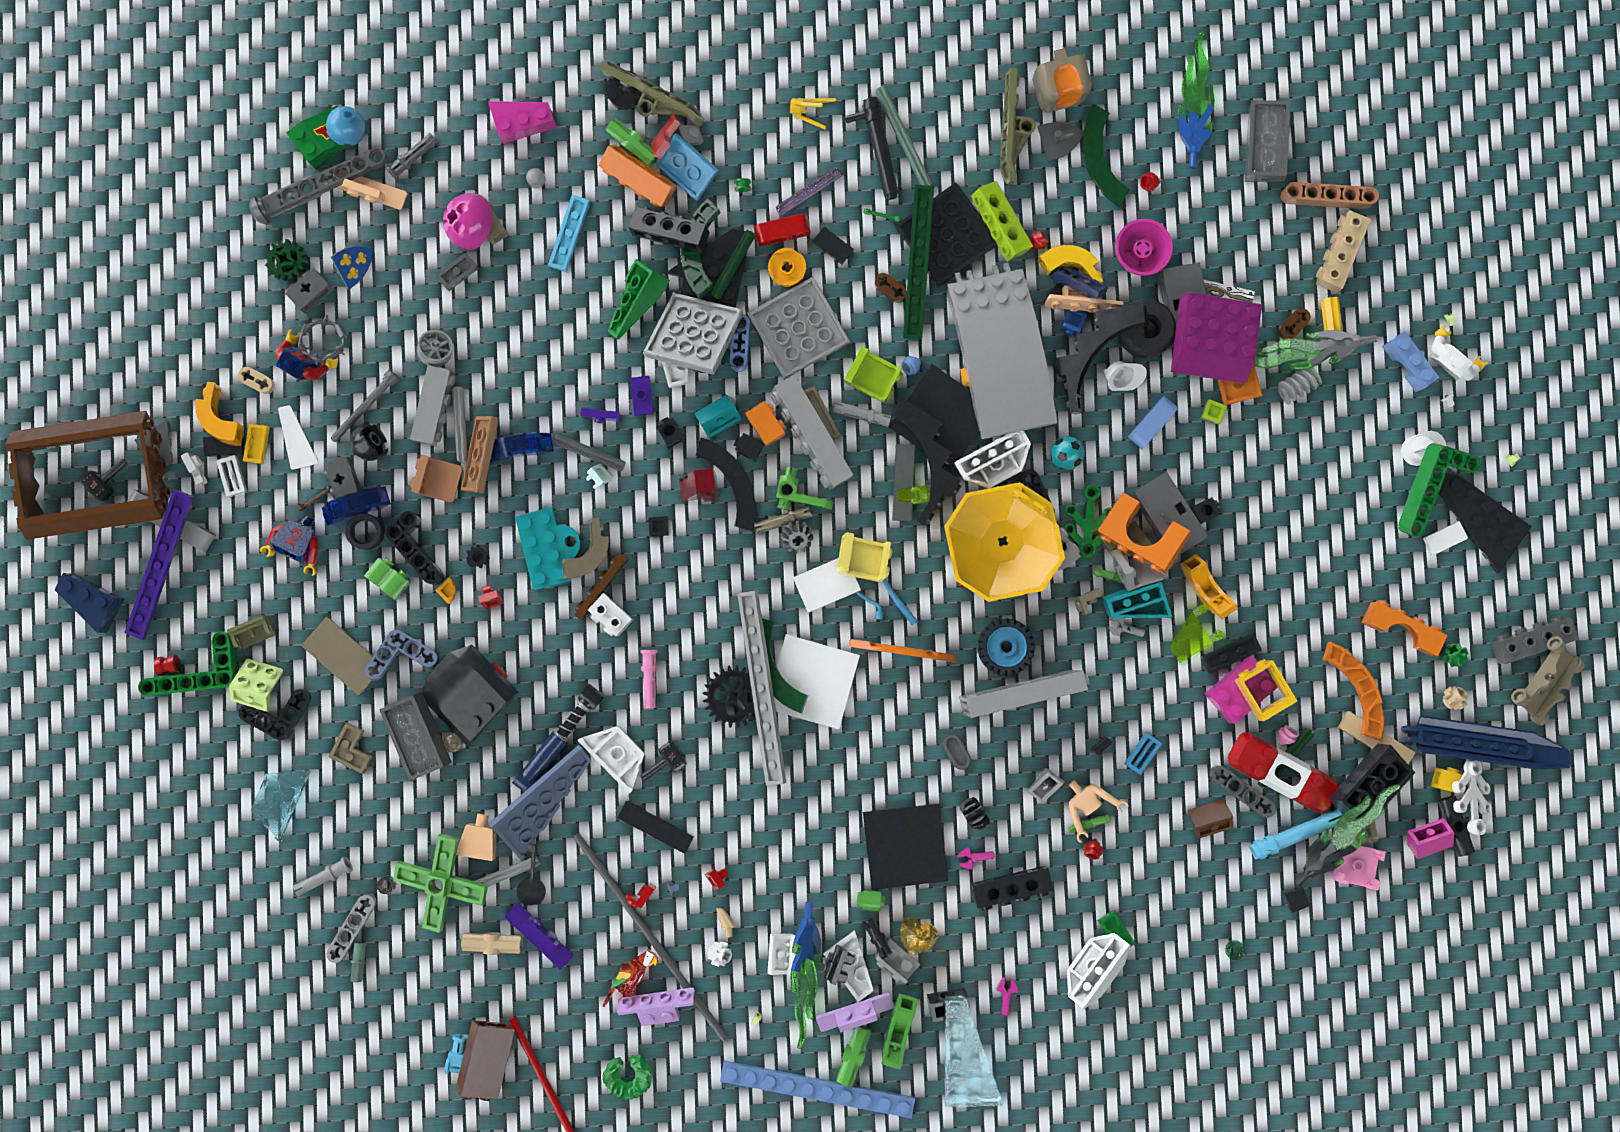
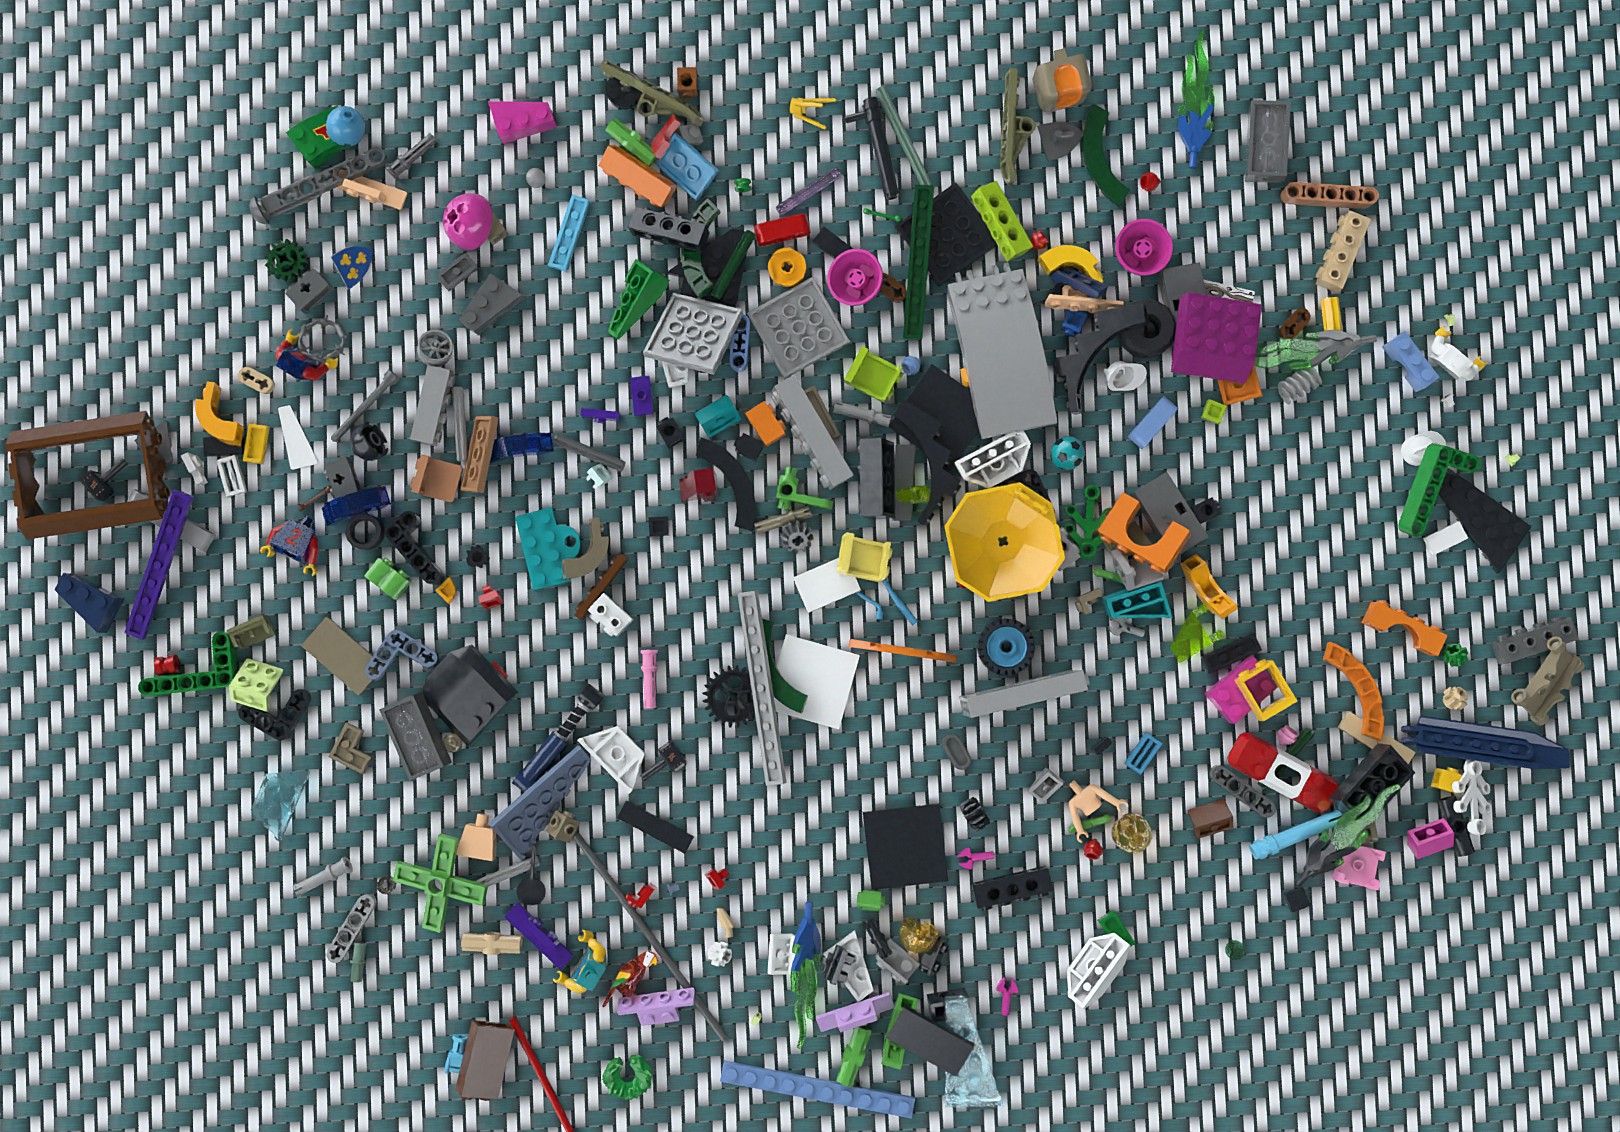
none -> dark grey wedge [458,273,526,336]
none -> dark tan brick [545,810,580,843]
none -> torso [553,930,606,994]
none -> dark orange brick [677,67,698,99]
none -> dark pink piece [827,249,883,306]
none -> brick [857,438,896,519]
none -> black tile [887,1005,975,1077]
none -> black hinge [919,934,949,976]
none -> clear yellow cylinder [1111,813,1152,854]

